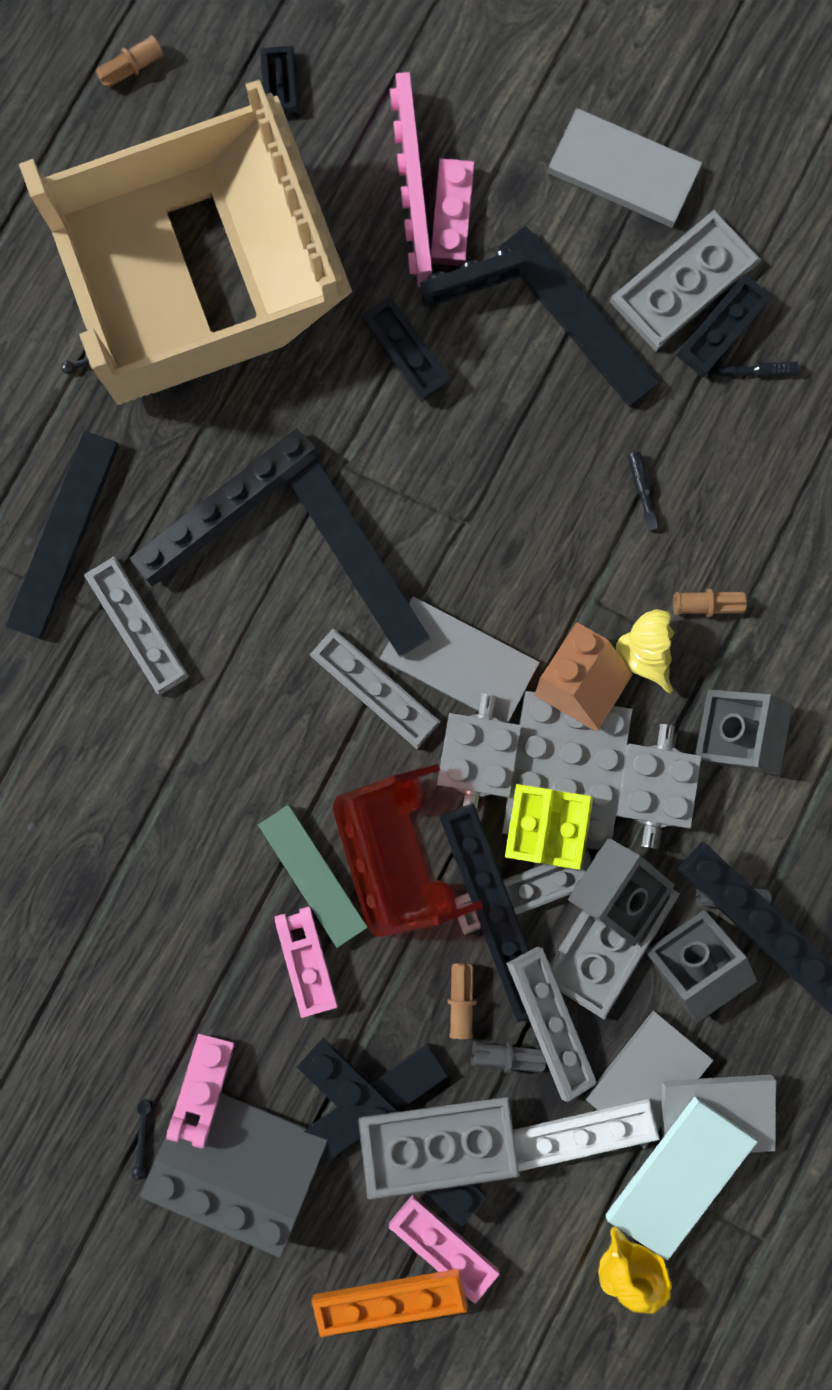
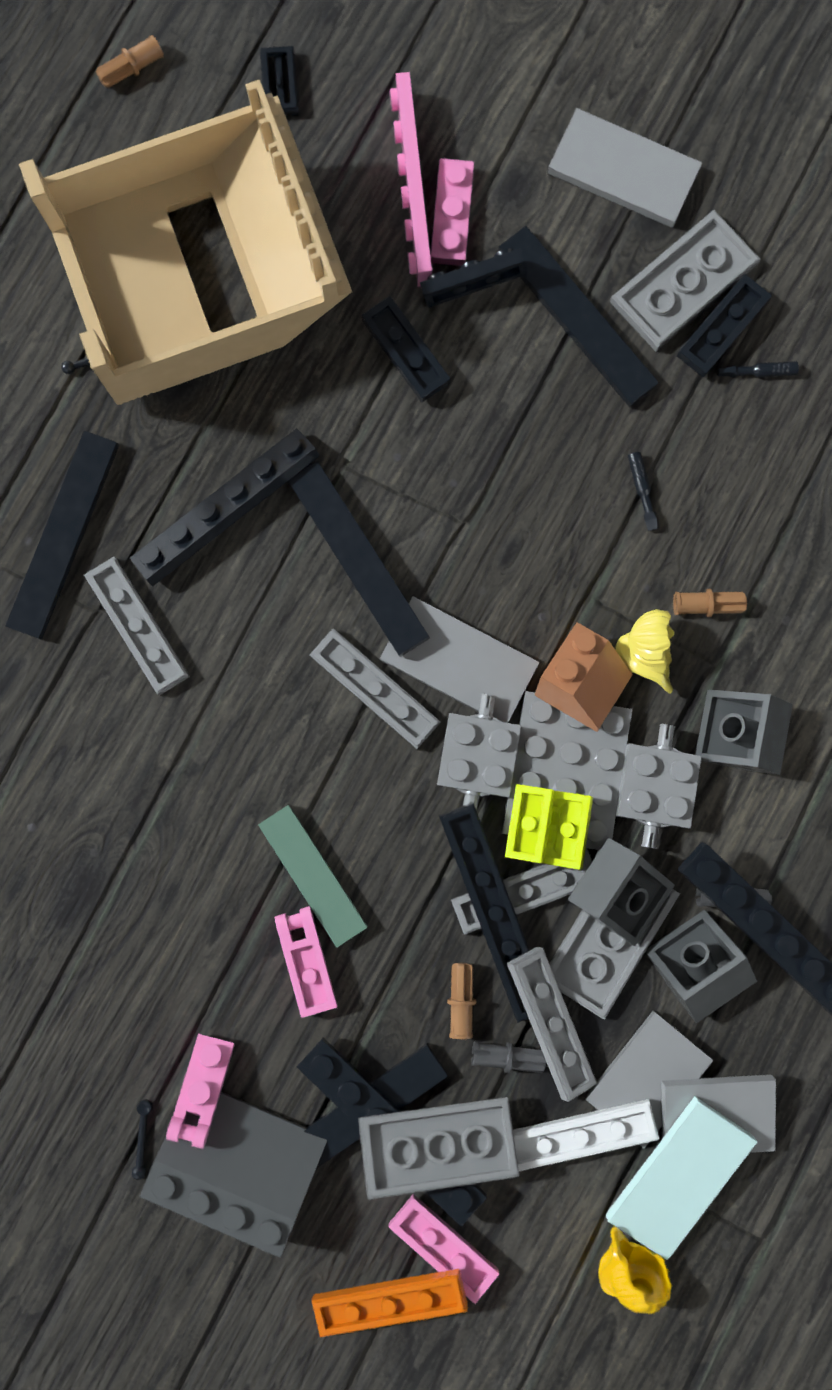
clear red windscreen [333,764,483,937] -> none

